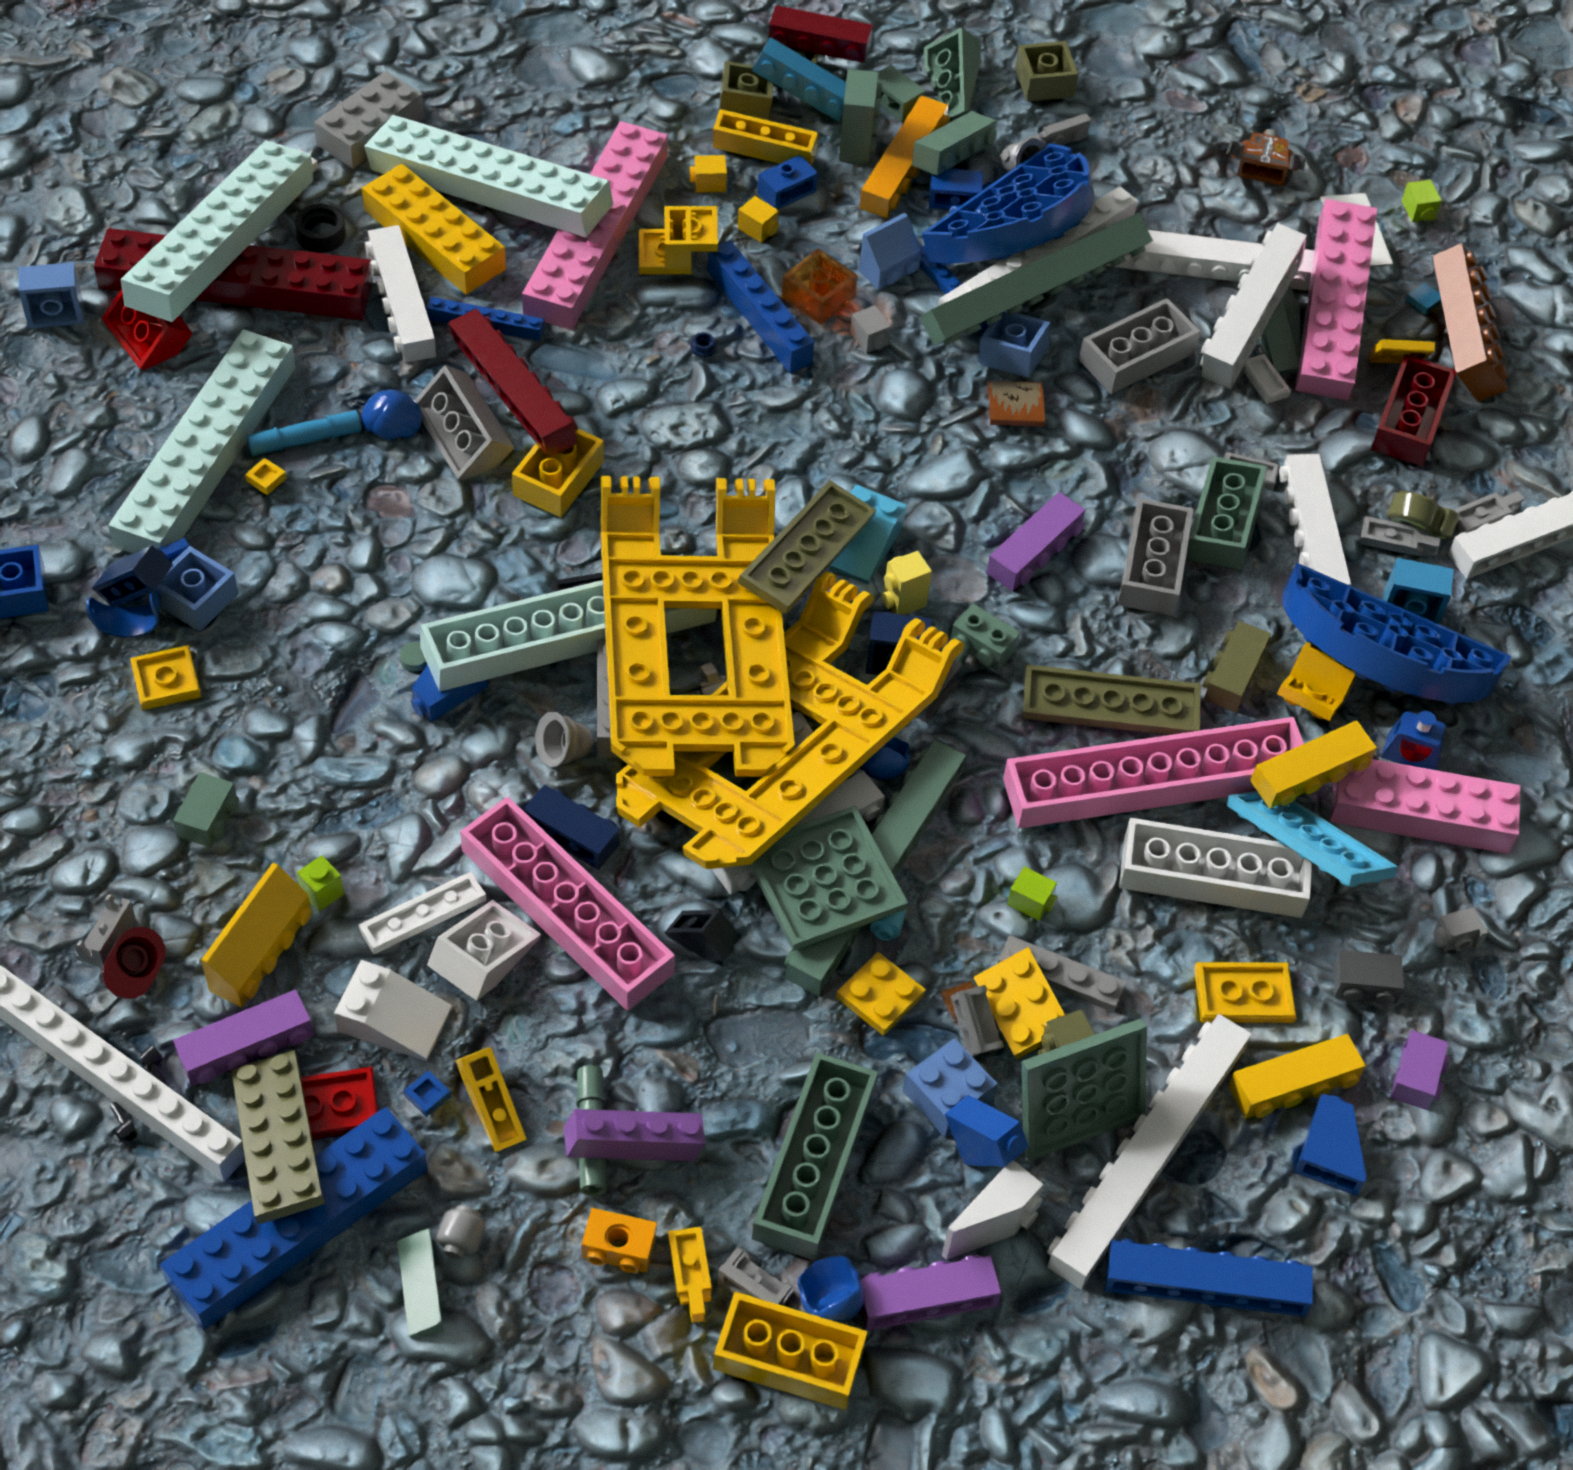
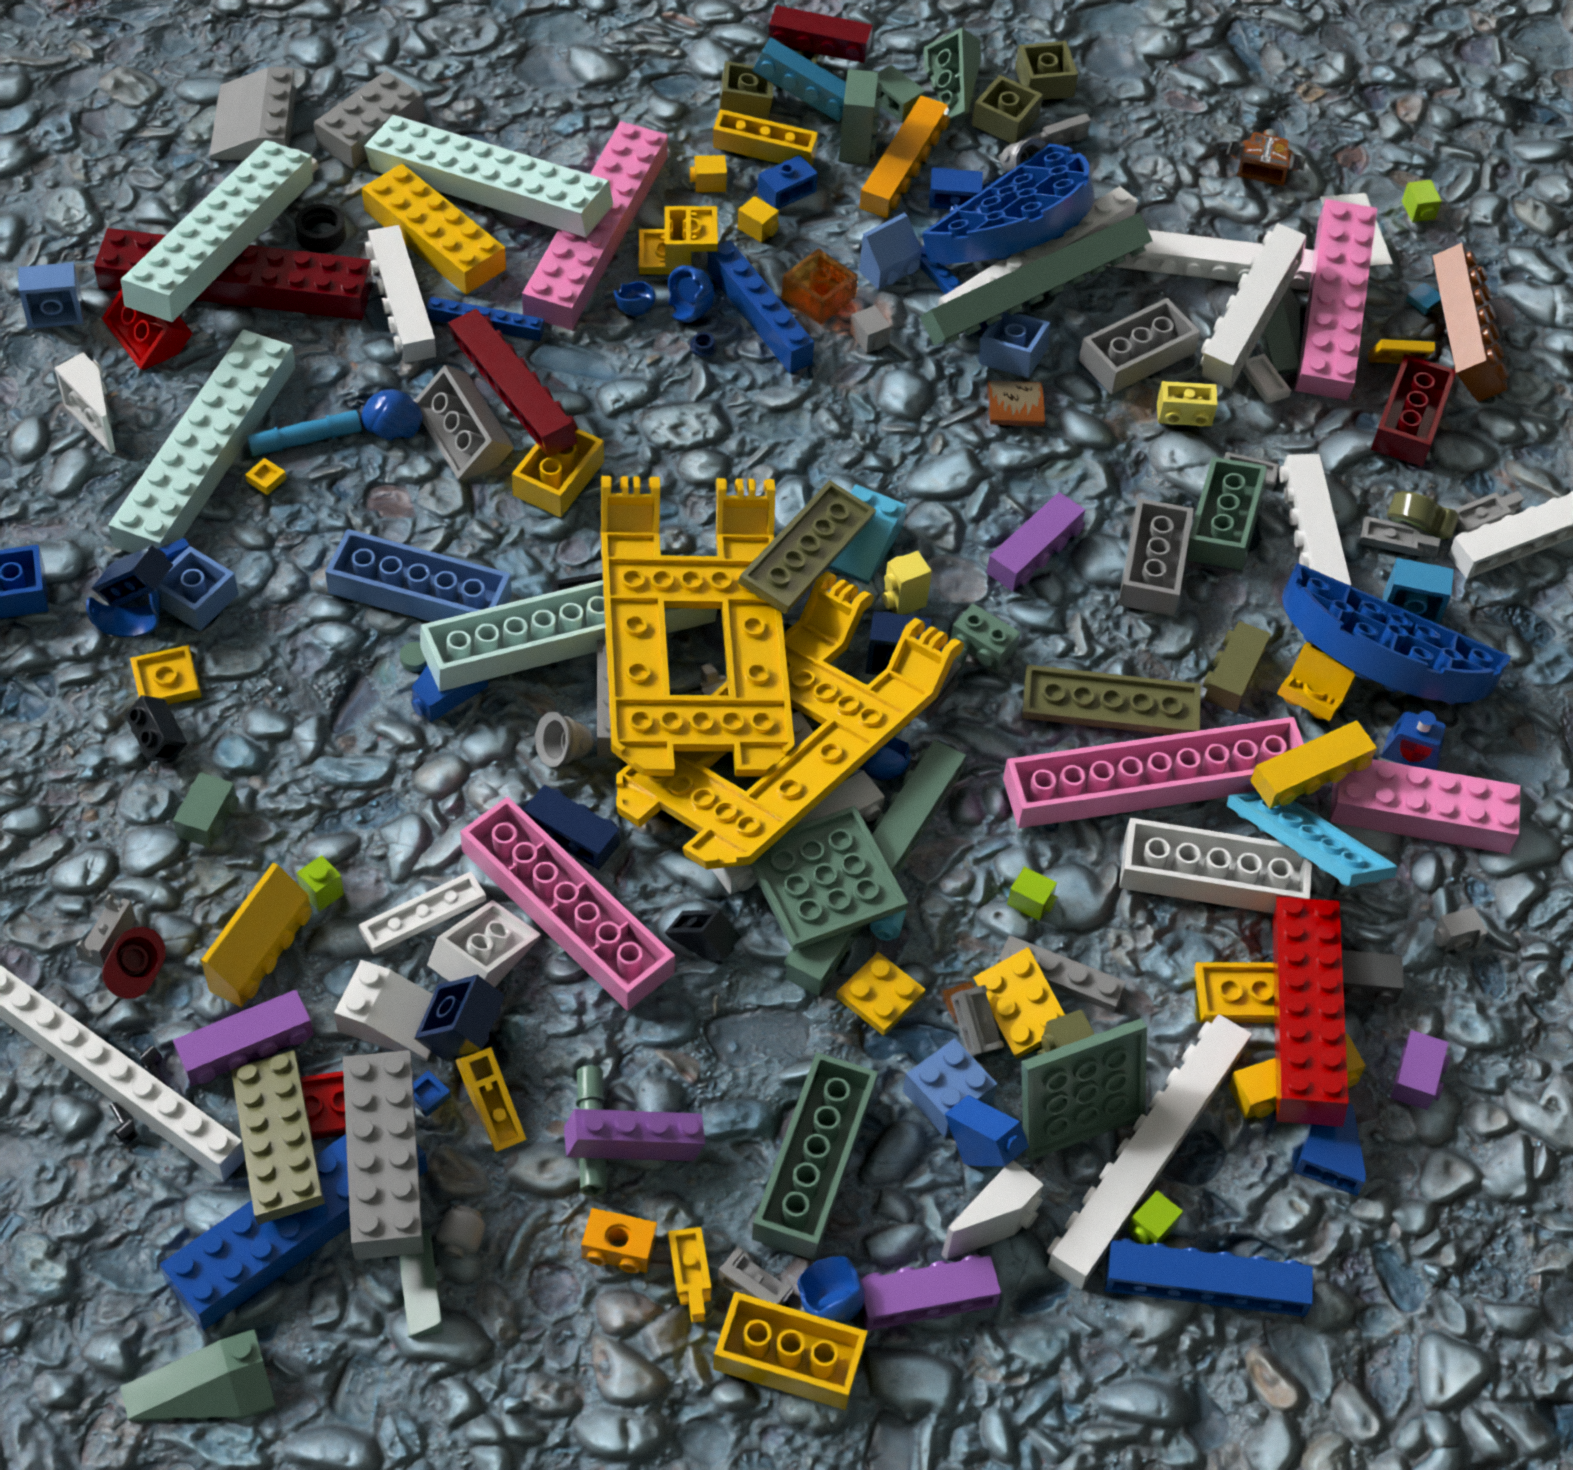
sand green brick [912,111,997,175] -> none
none -> white slope [55,352,116,454]
none -> sand green wedge [120,1329,276,1422]
none -> black brick [125,695,188,764]
none -> light grey slope [209,67,296,160]
none -> medium blue brick [325,529,512,622]
none -> light grey brick [343,1050,424,1260]
none -> dark blue brick [414,974,505,1059]
none -> blue hair [614,281,656,316]
none -> blue piece [668,265,715,323]
none -> olive brick [972,75,1043,144]
none -> lime brick [1127,1190,1183,1245]
none -> light yellow brick [1157,381,1218,427]
none -> red brick [1272,896,1349,1127]

